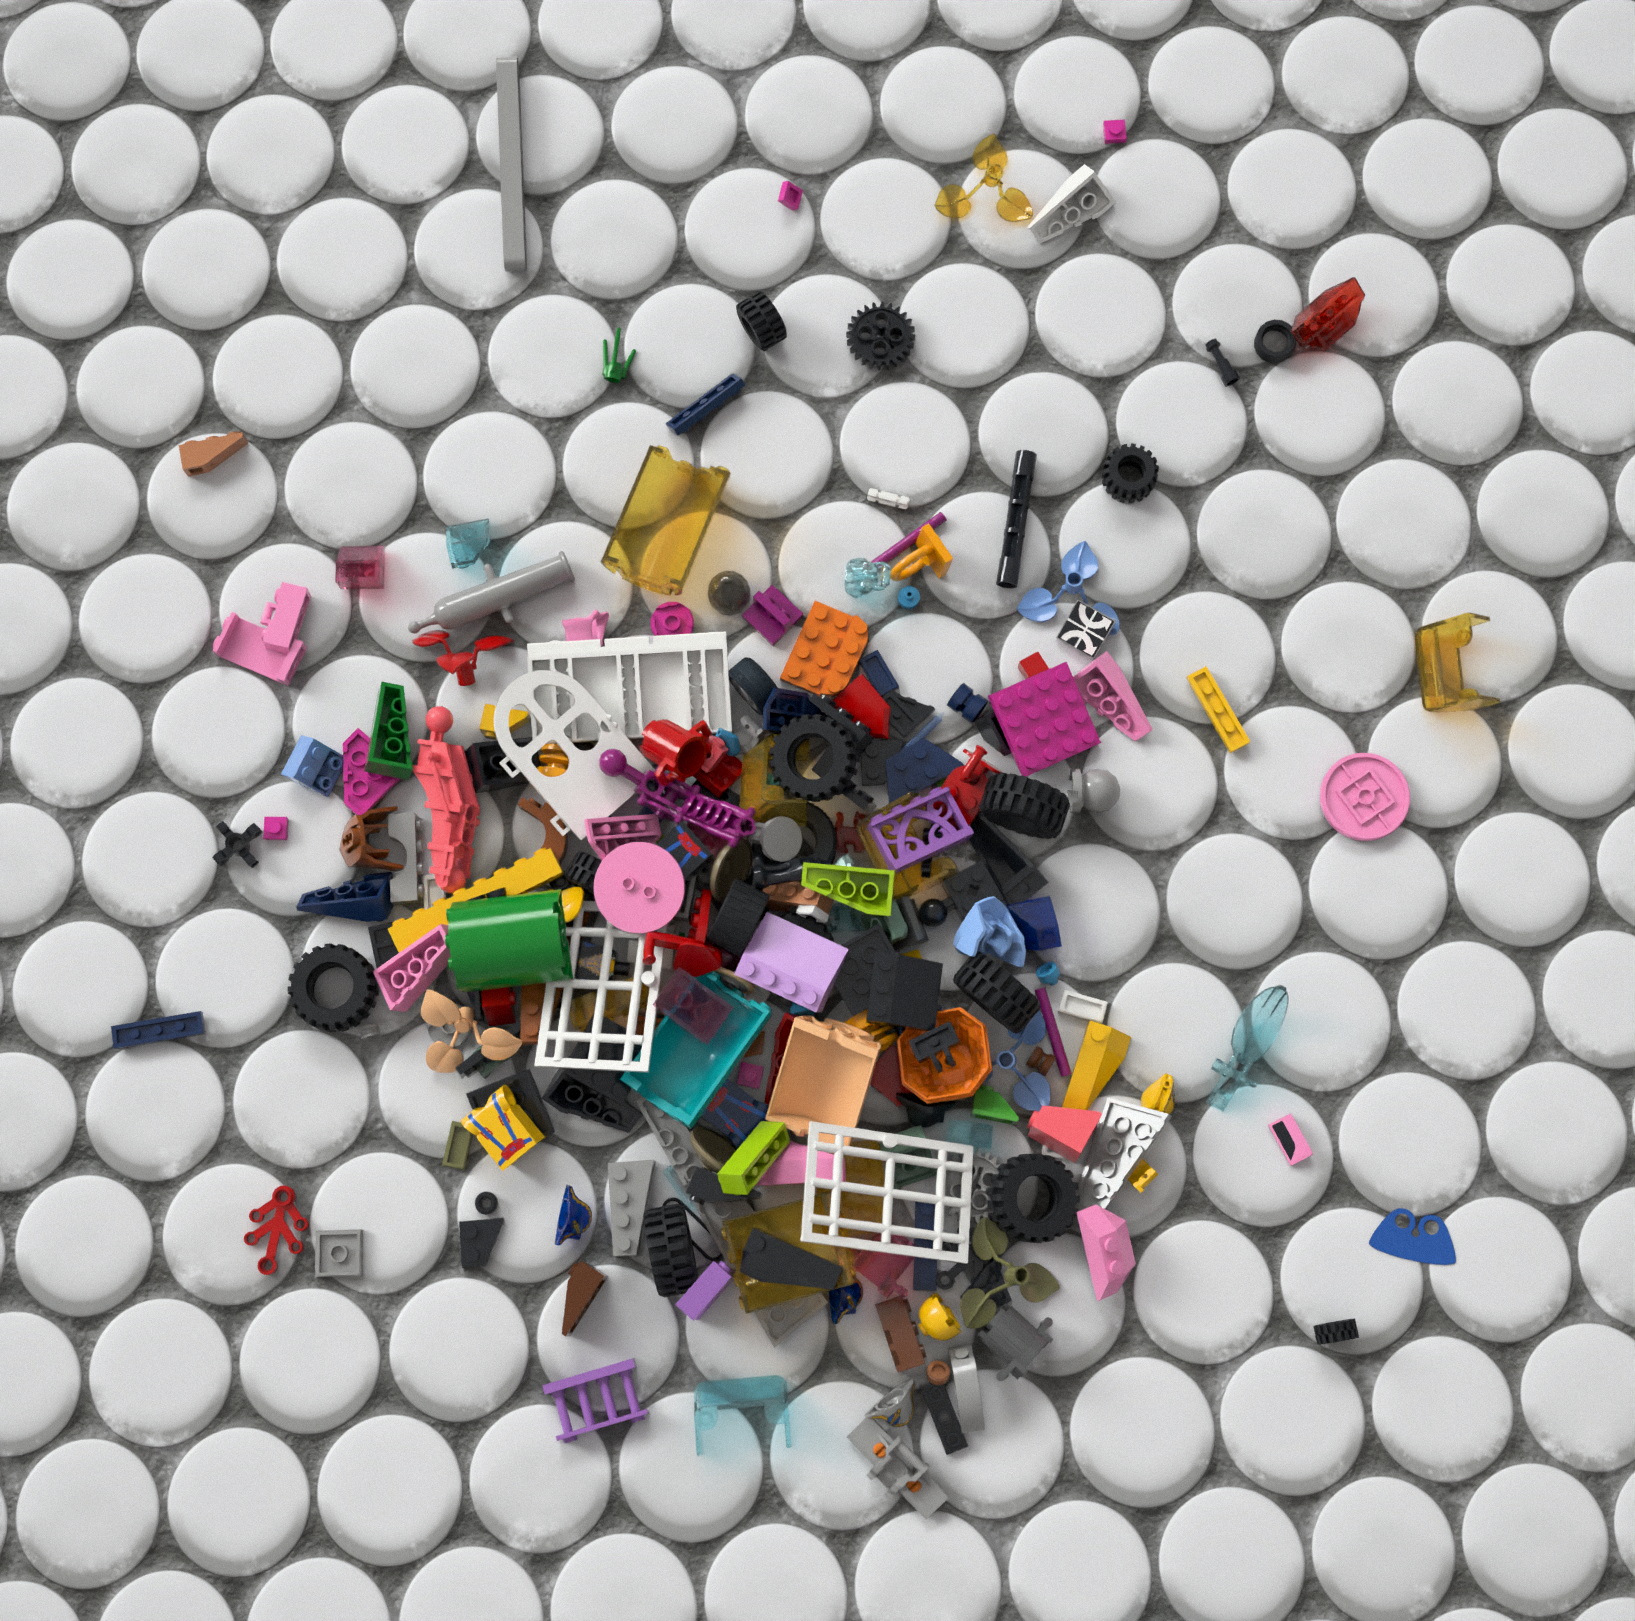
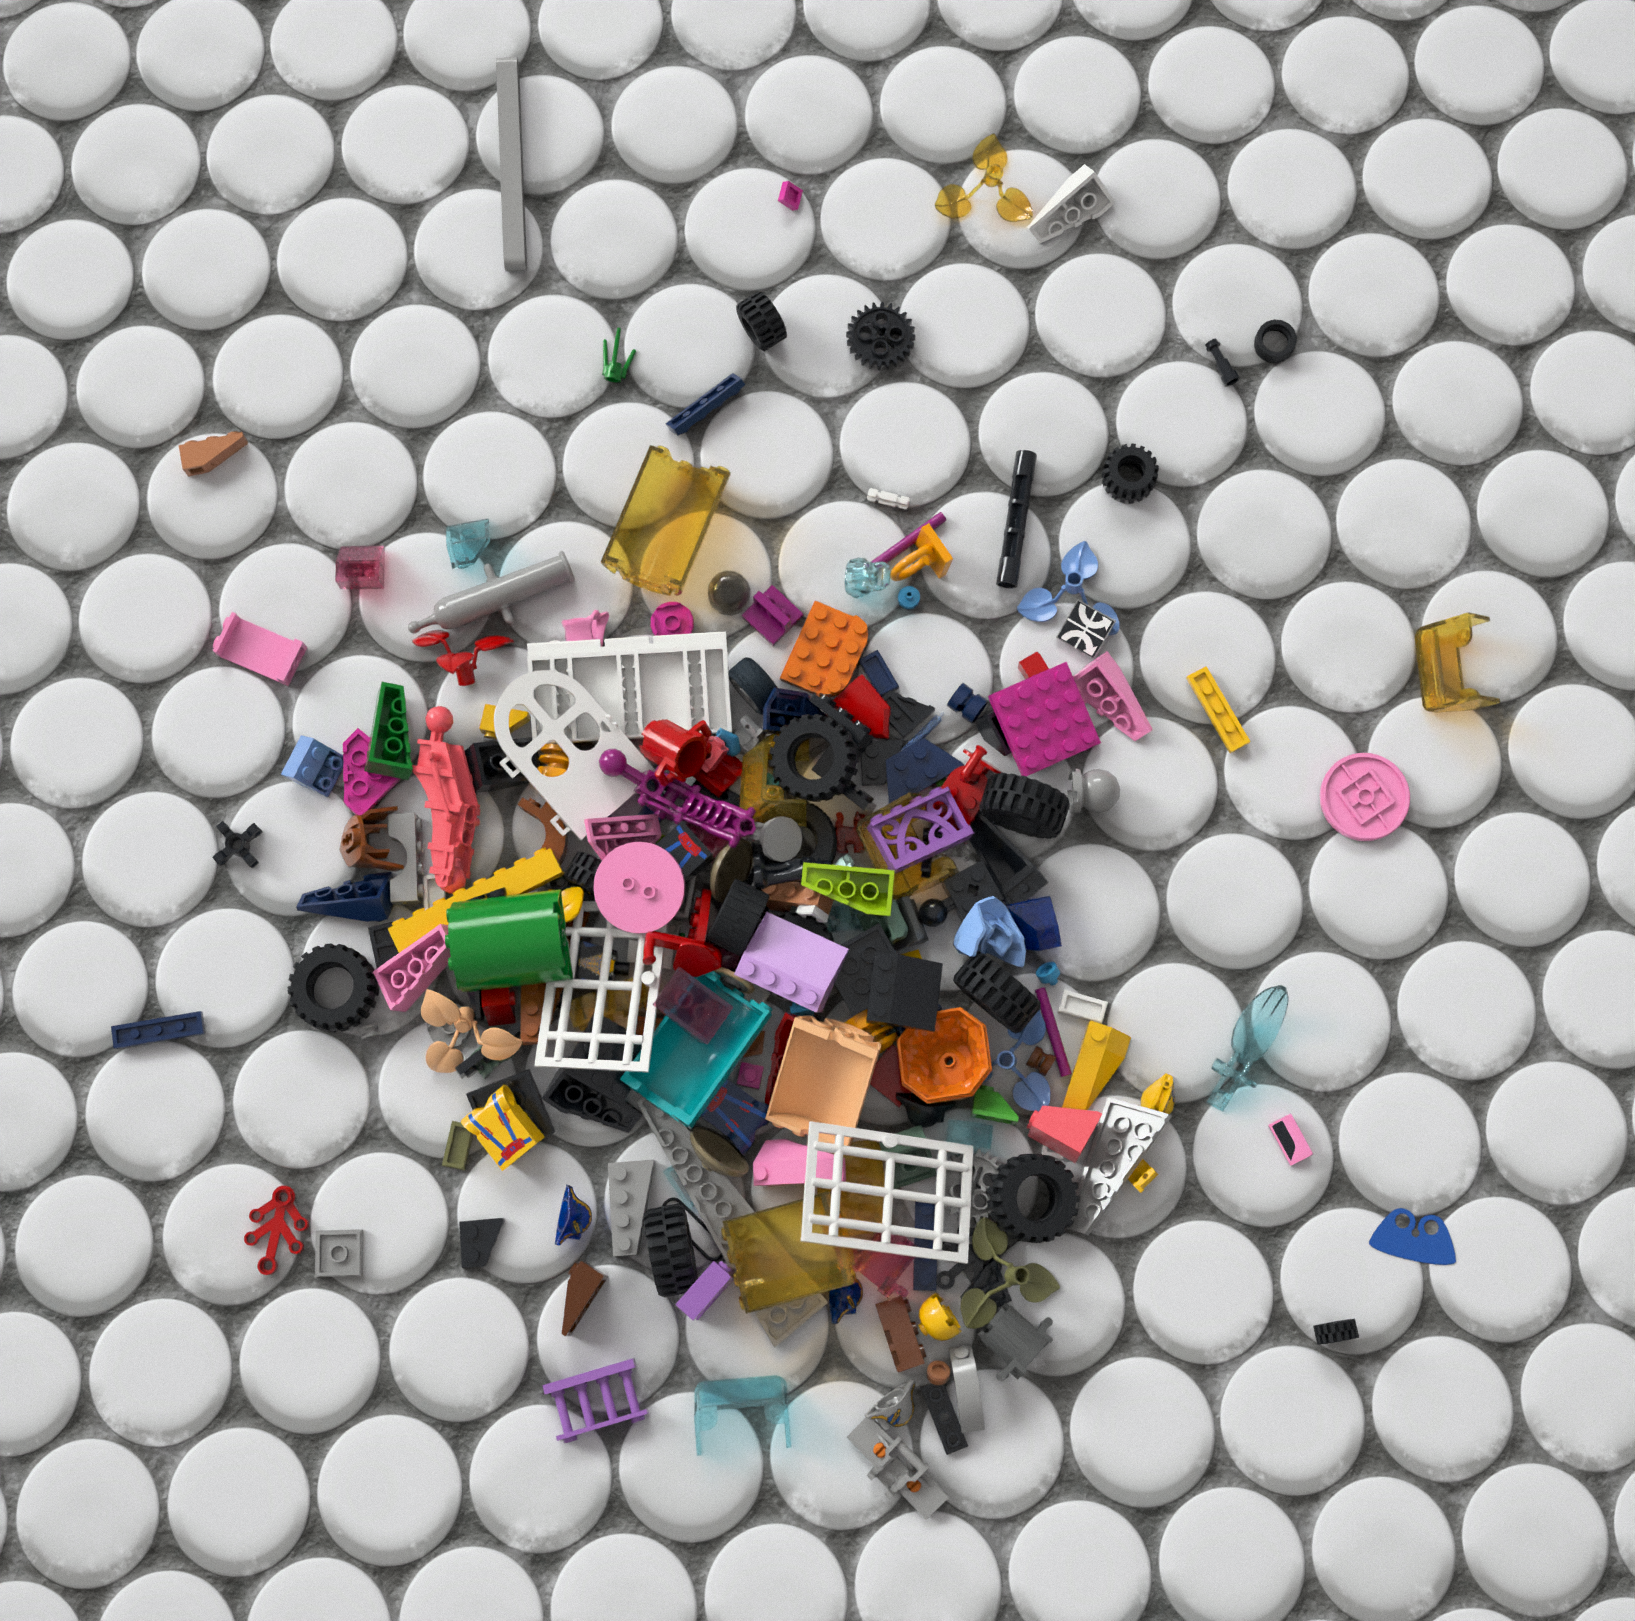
bright pink piece [260,582,311,654] -> none
dark pink plate [263,817,288,840] -> none
black plate [475,1192,498,1215] -> none
black slope [686,1166,763,1205] -> none
lime brick [717,1121,790,1195] -> none
black wedge [740,1228,844,1289] -> none
black hinge [909,1021,961,1073] -> none
bright pink wedge [1076,1204,1136,1301] -> none
dark pink plate [1103,119,1127,144] -> none
clear red wedge [1291,277,1365,352] -> none

